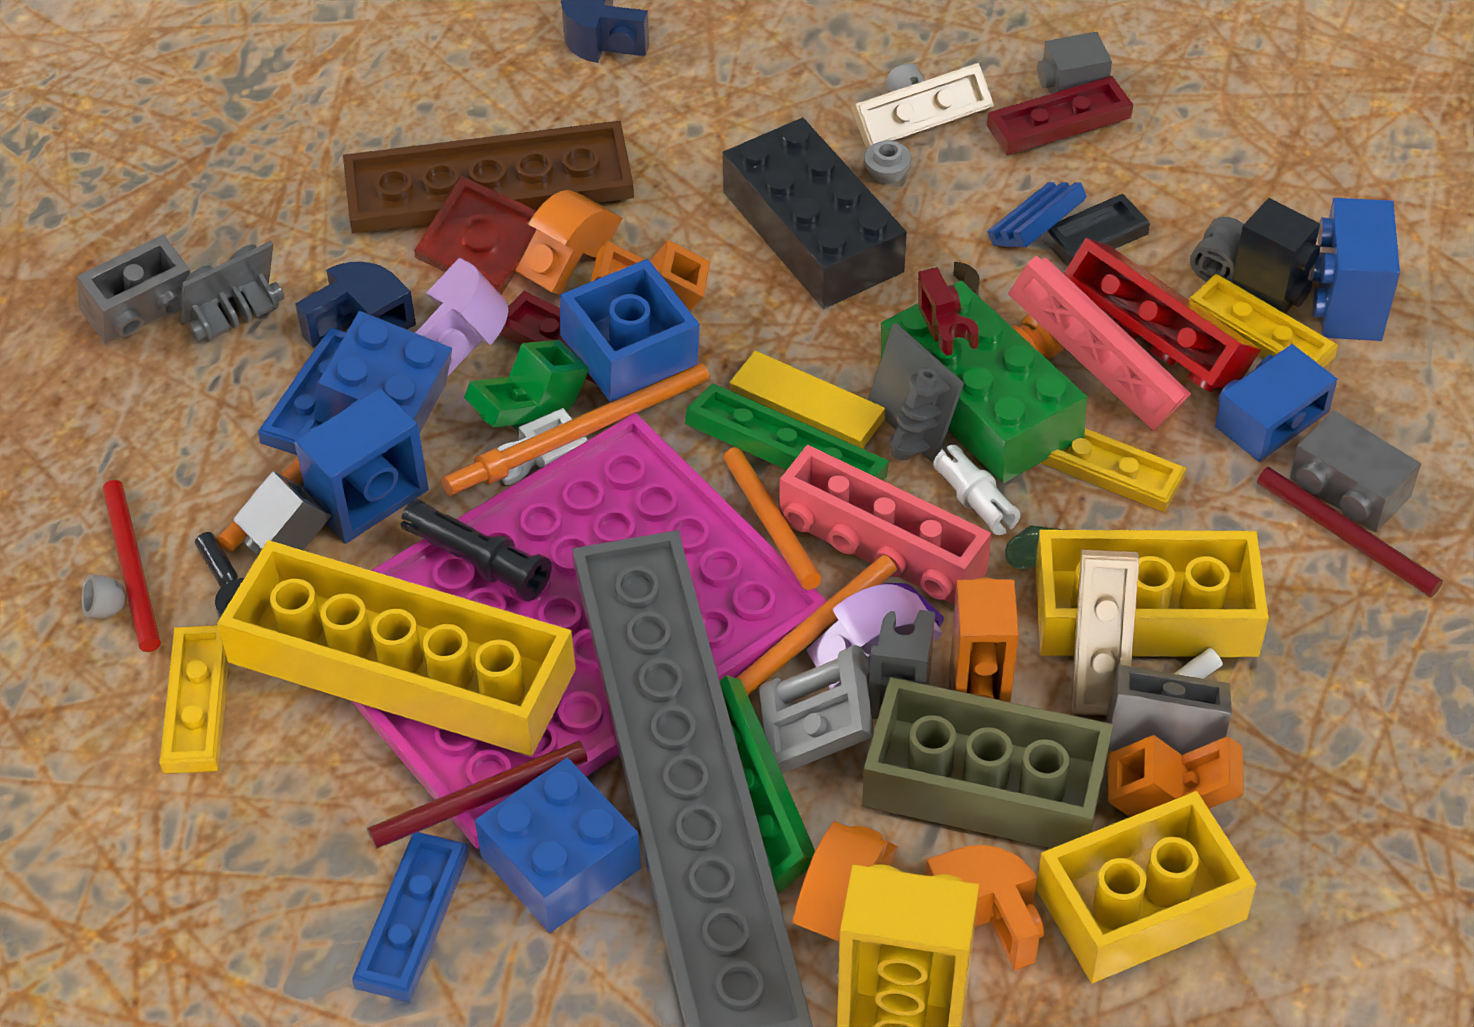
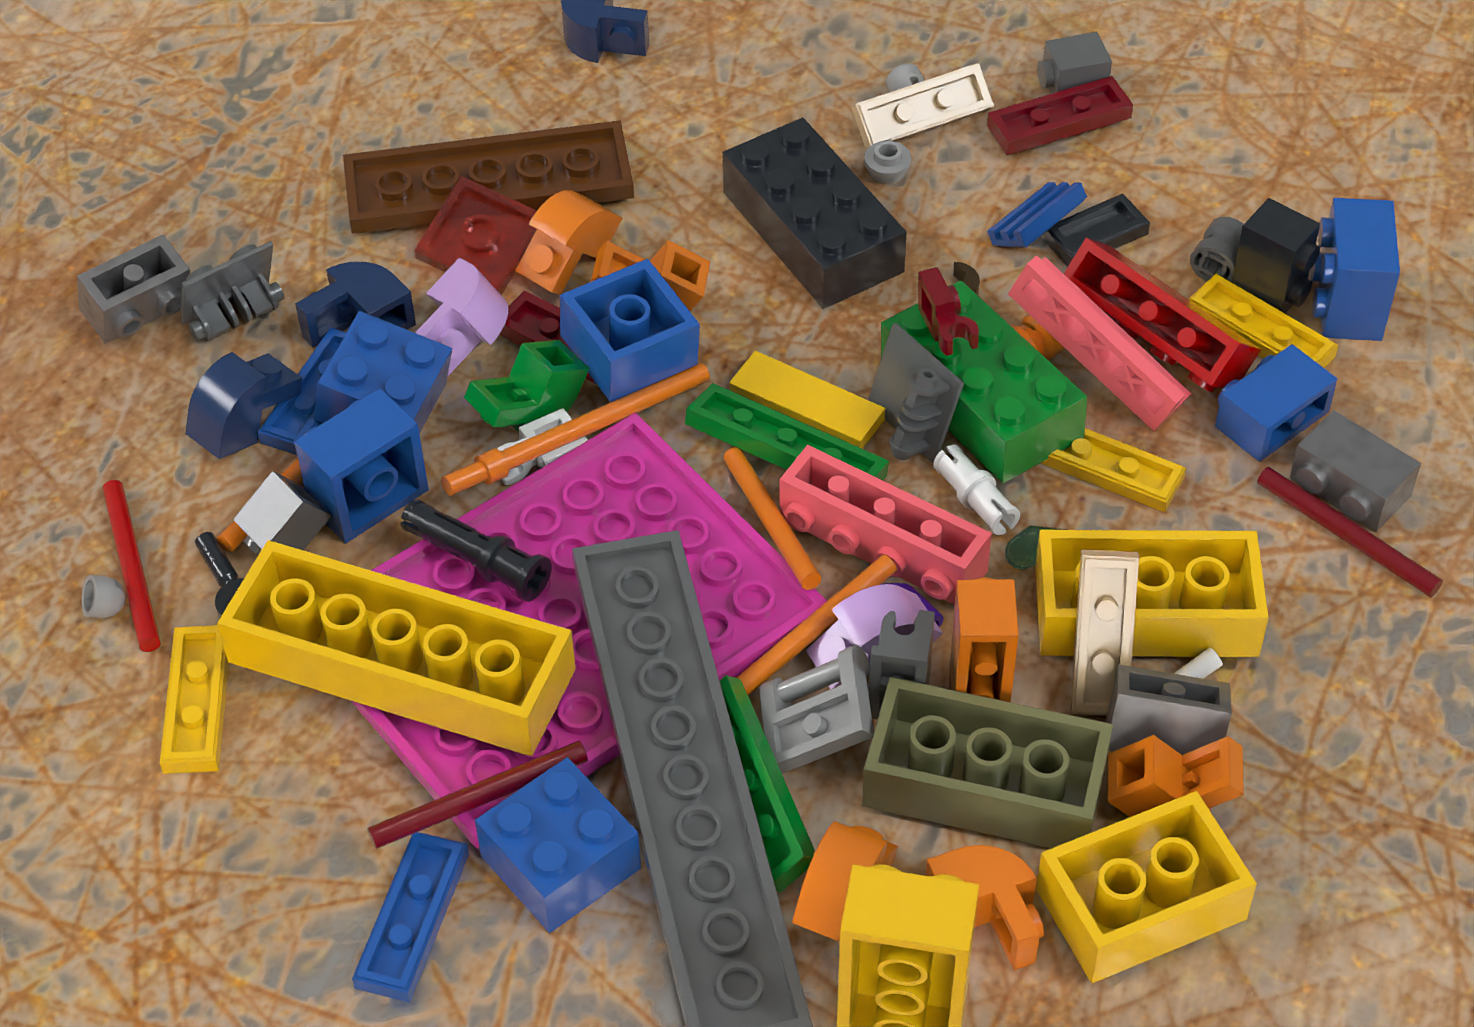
none -> dark blue brick [185,352,302,459]

